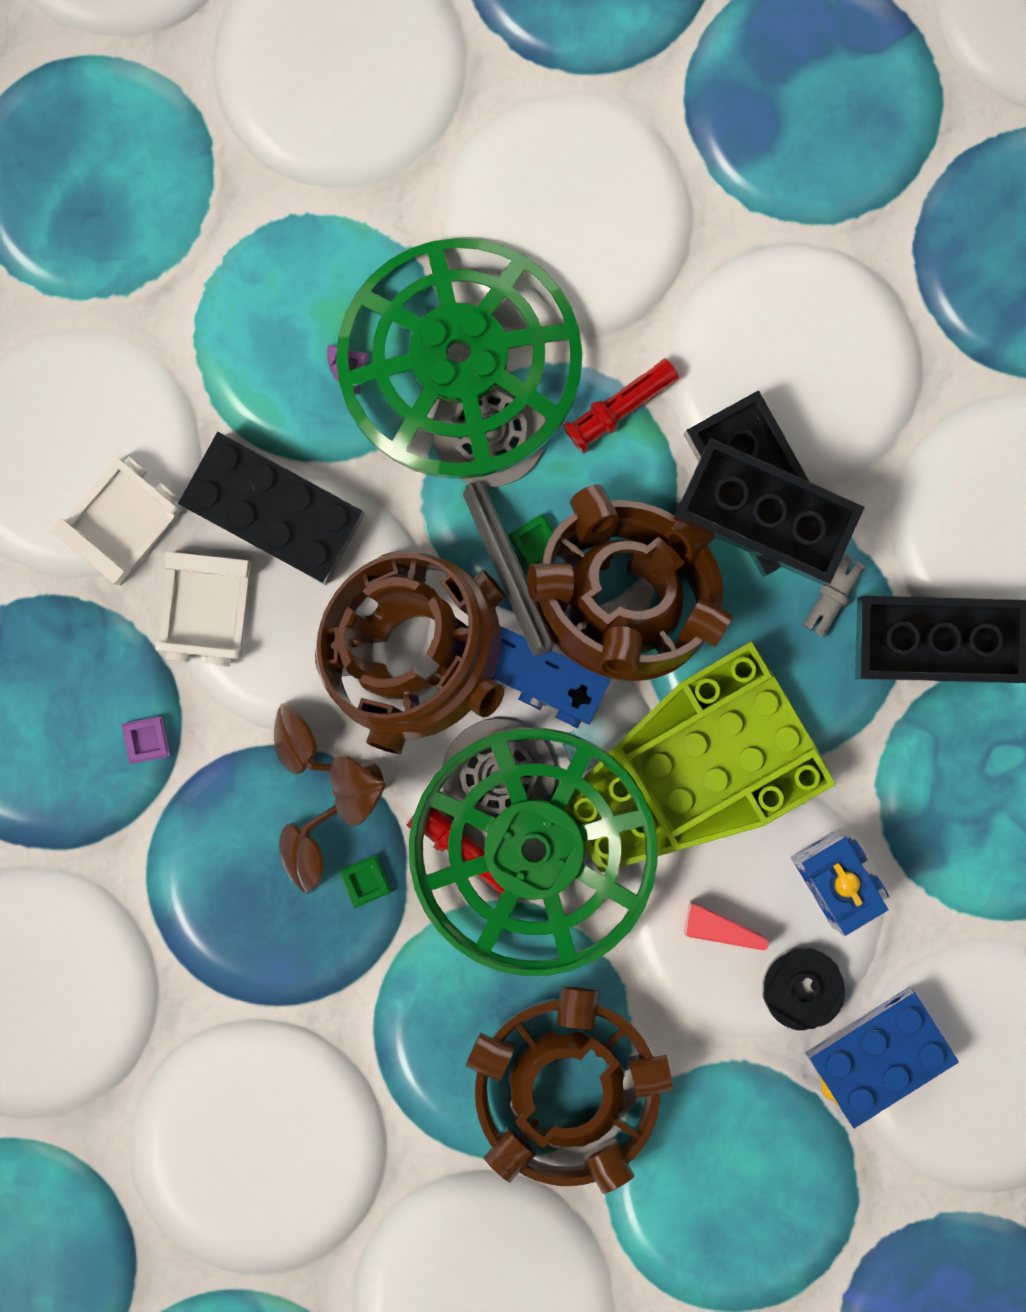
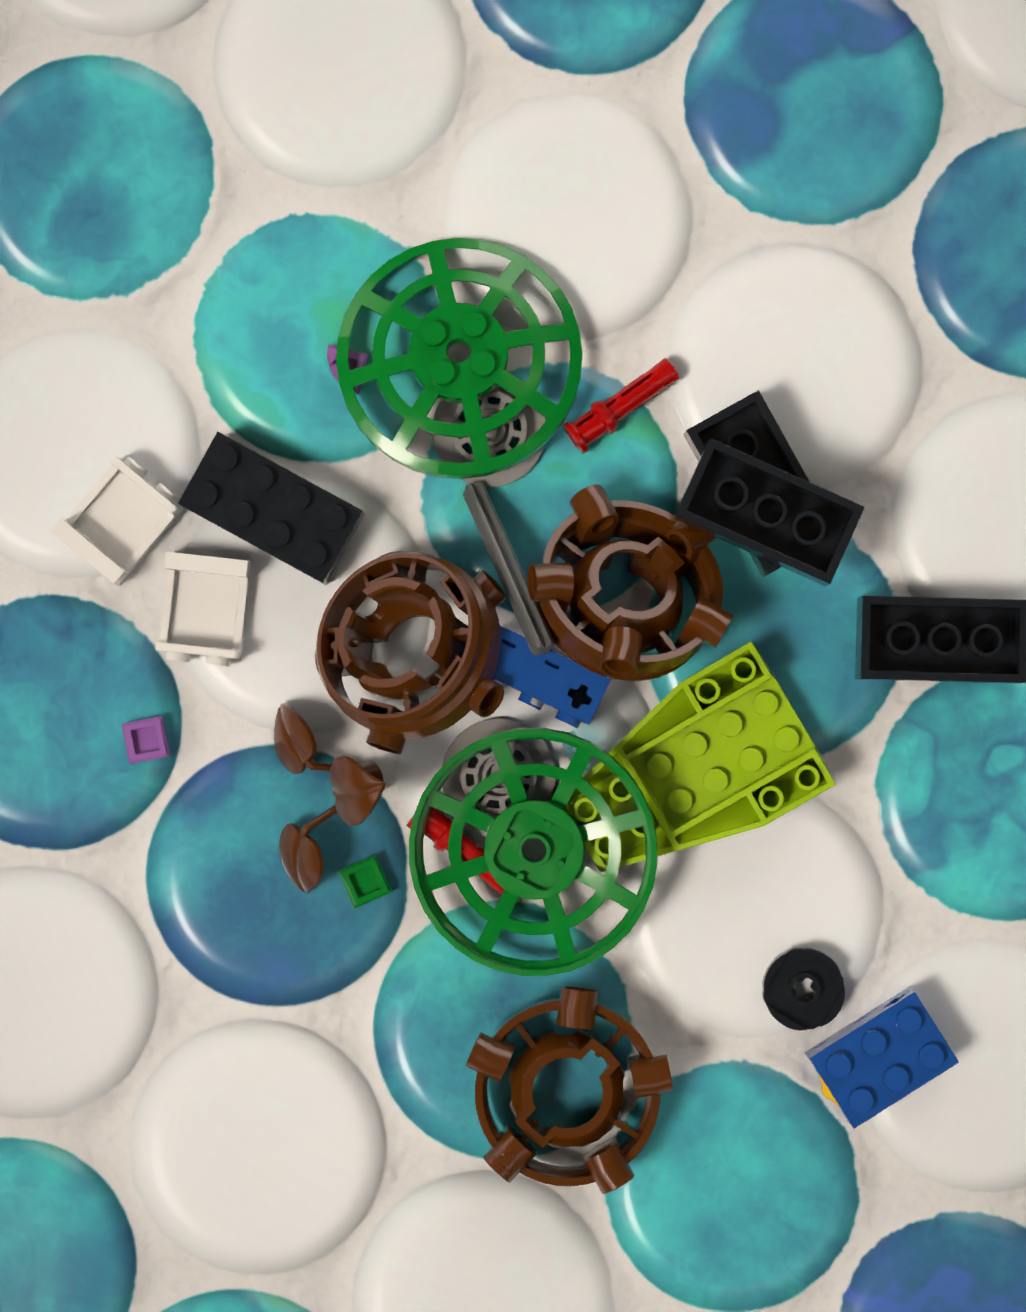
green tile [508,513,554,569] -> none
coral slope [684,902,769,951] -> none
blue piece [790,832,890,936] -> none
light grey pin [802,554,866,638] -> none

